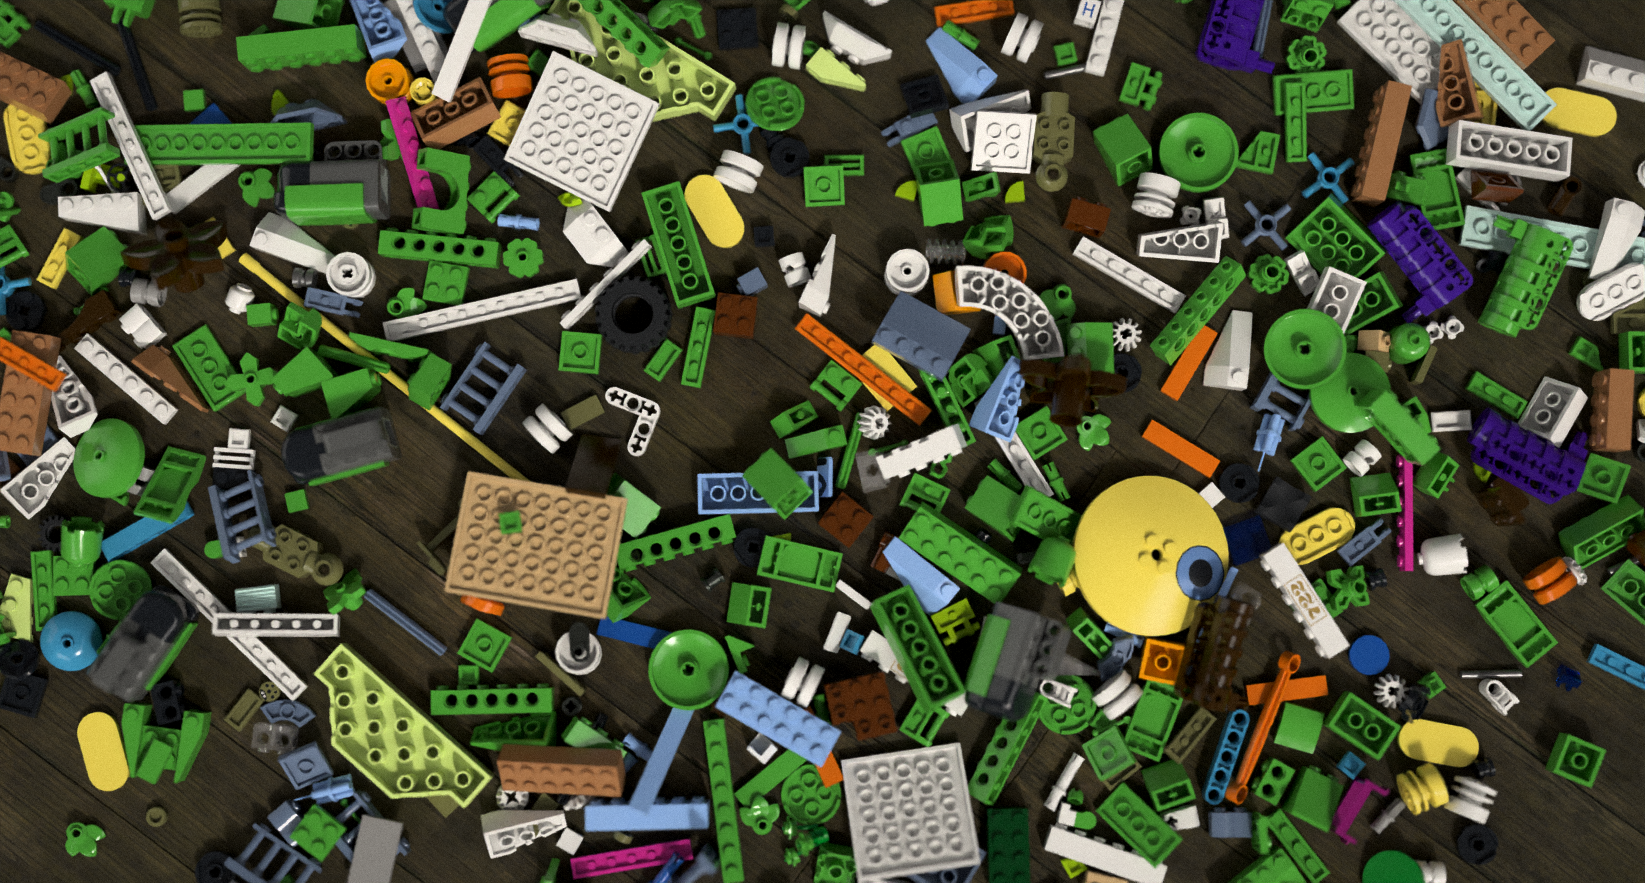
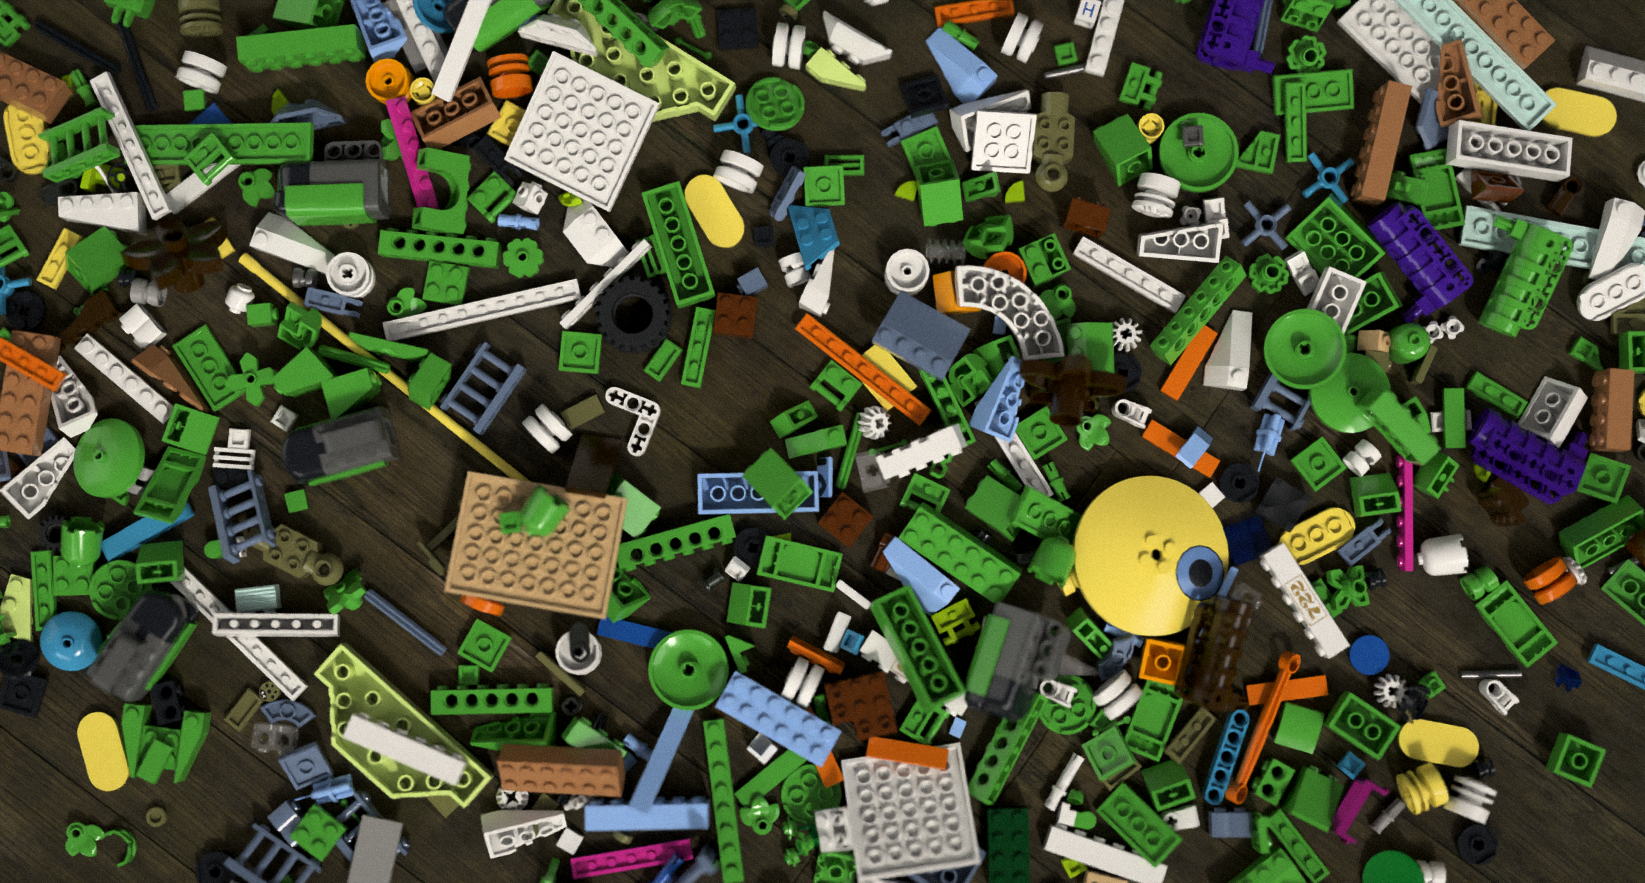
none -> bright green helmet [105,828,137,867]
none -> bright green slope [136,541,185,584]
none -> bright green slope [162,403,220,455]
none -> white wheel [175,50,227,94]
none -> bright green plate [183,132,237,186]
none -> white brick [343,712,468,786]
none -> white brick [512,181,548,215]
none -> bright green cylinder [520,485,571,537]
none -> white tile [724,556,750,583]
none -> sand blue hinge [769,166,806,221]
none -> orange plate [787,636,846,675]
none -> dark azure wing [788,205,840,270]
none -> white slope [815,806,855,852]
none -> orange tile [866,737,949,770]
none -> light blue piece [949,717,967,738]
none -> bright green slope [1016,233,1071,288]
none -> white piece [1111,399,1152,429]
none -> light yellow wheel [1136,113,1164,144]
none -> light blue slope [1176,426,1213,469]
none -> flat silver tile [1182,125,1204,147]
none -> bright green tile [1442,388,1466,448]

